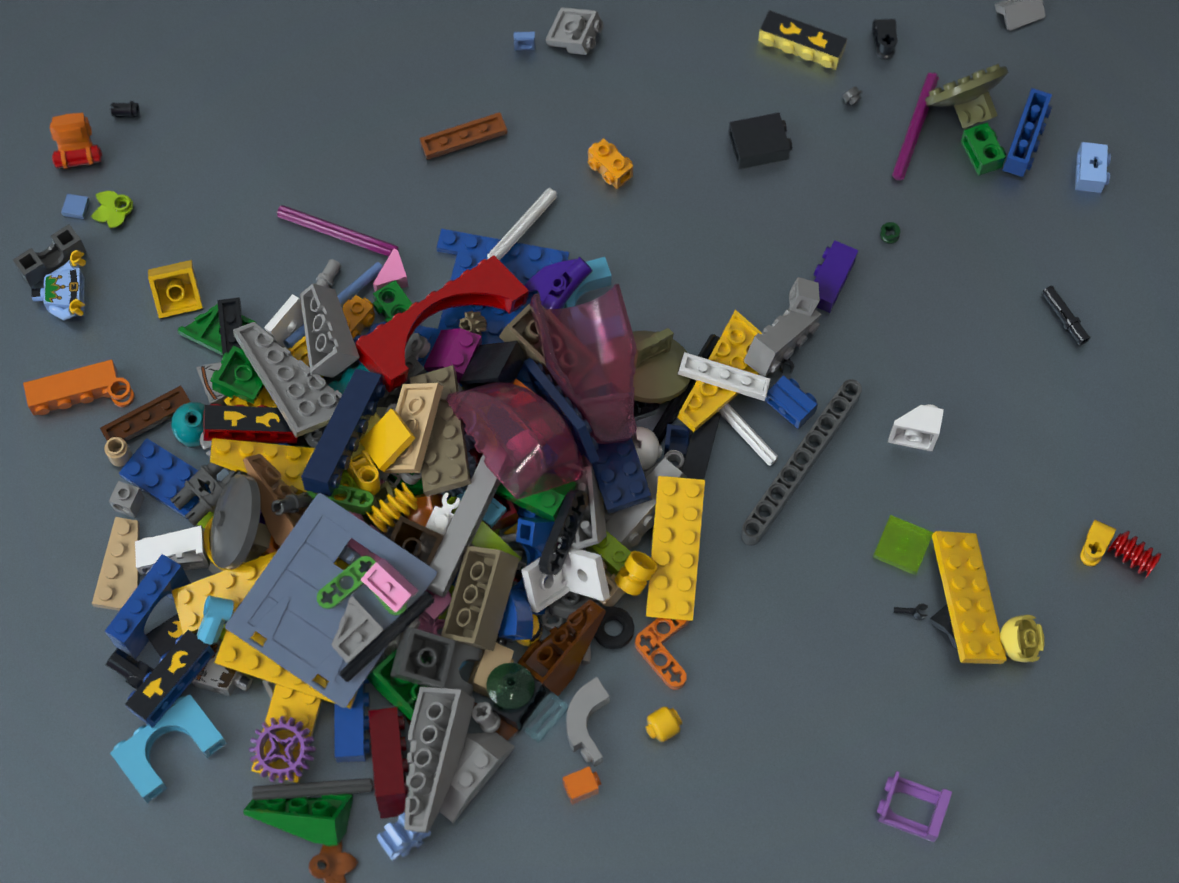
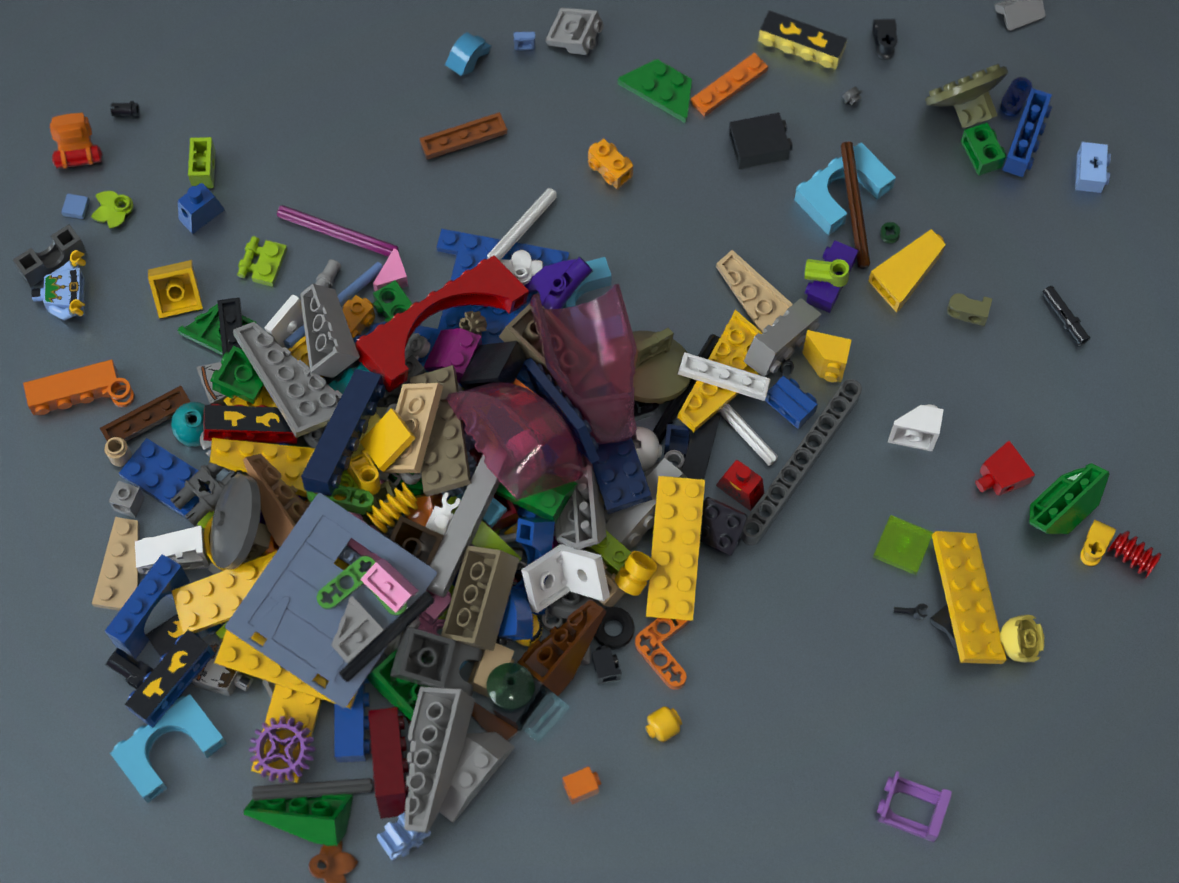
medium azure piece [197,595,234,644] -> none
dark grey pin [271,492,313,515] -> none
light grey bush [472,702,501,733] -> none
black beam [539,489,588,575] -> none
light grey arch [566,677,610,767] -> none
light grey brick [789,277,820,316] -> none
magenta axle [892,72,939,181] -> none
none -> blue torso [178,183,225,234]
none -> lime brick [188,137,216,188]
none -> lime plate [237,236,287,287]
none -> dark azure brick [445,32,492,76]
none -> white plate [500,250,543,285]
none -> black brick [592,645,622,685]
none -> green wing [617,59,692,123]
none -> orange plate [691,52,768,117]
none -> black bracket [700,497,748,556]
none -> tan wing [716,250,793,333]
none -> red torso [716,460,765,511]
none -> medium azure arch [794,142,896,236]
none -> yellow slope [802,330,852,382]
none -> lime piece [804,259,849,287]
none -> reddish brown axle [841,142,870,268]
none -> yellow slope [868,229,946,313]
none -> olive leg [947,293,993,326]
none -> red torso [975,441,1035,496]
none -> clear blue plate [1000,77,1032,115]
none -> green wedge [1029,463,1110,534]

